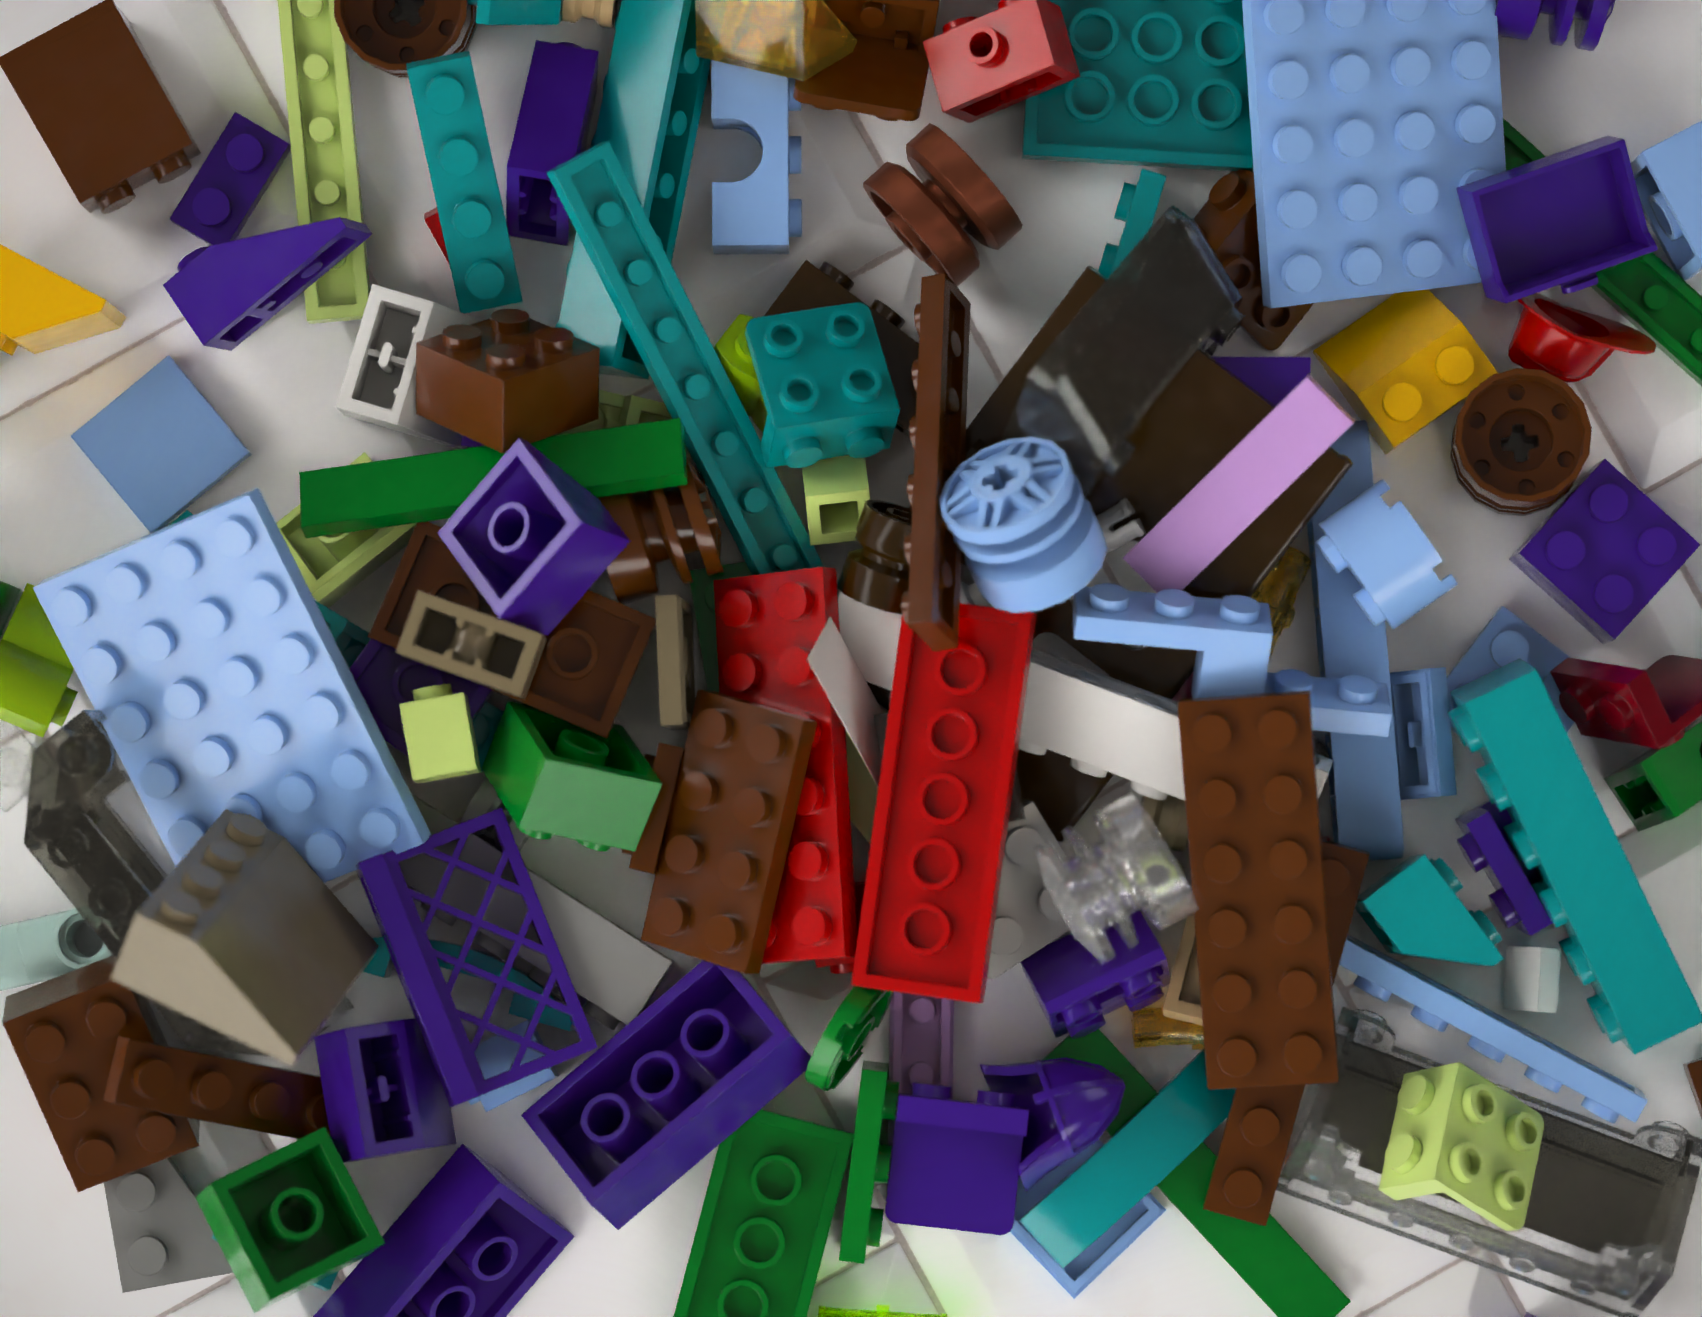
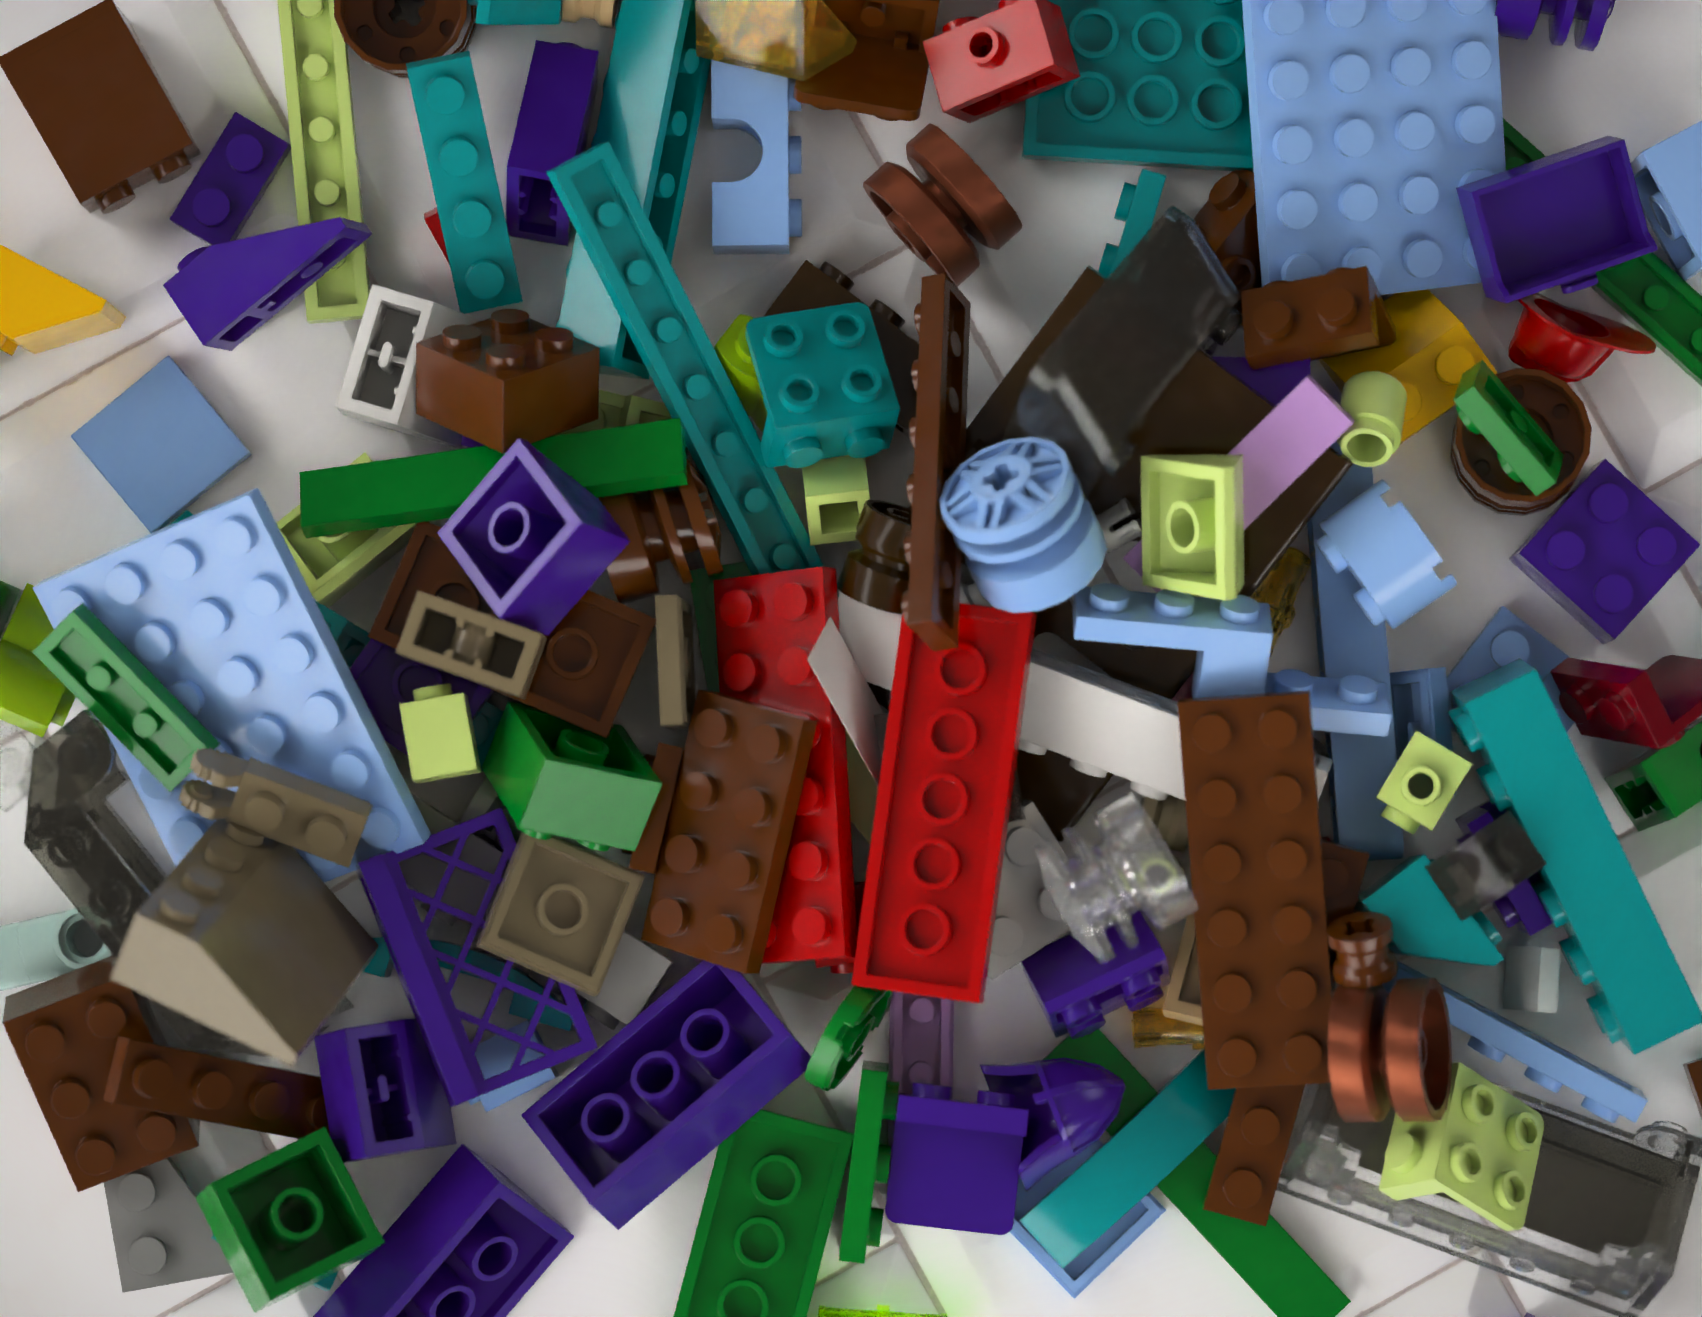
none -> green plate [32,603,220,792]
none -> dark tan hinge [179,747,373,868]
none -> dark tan tile [476,832,646,997]
none -> yellowish green slope [1140,455,1244,600]
none -> reddish brown bracket [1241,266,1396,370]
none -> reddish brown wheel [1326,912,1398,989]
none -> copper wheel [1327,978,1452,1123]
none -> yellowish green brick [1337,371,1407,467]
none -> yellowish green brick [1376,730,1472,835]
none -> clear smoke brick [1425,810,1547,921]
none -> green plate [1453,360,1564,496]

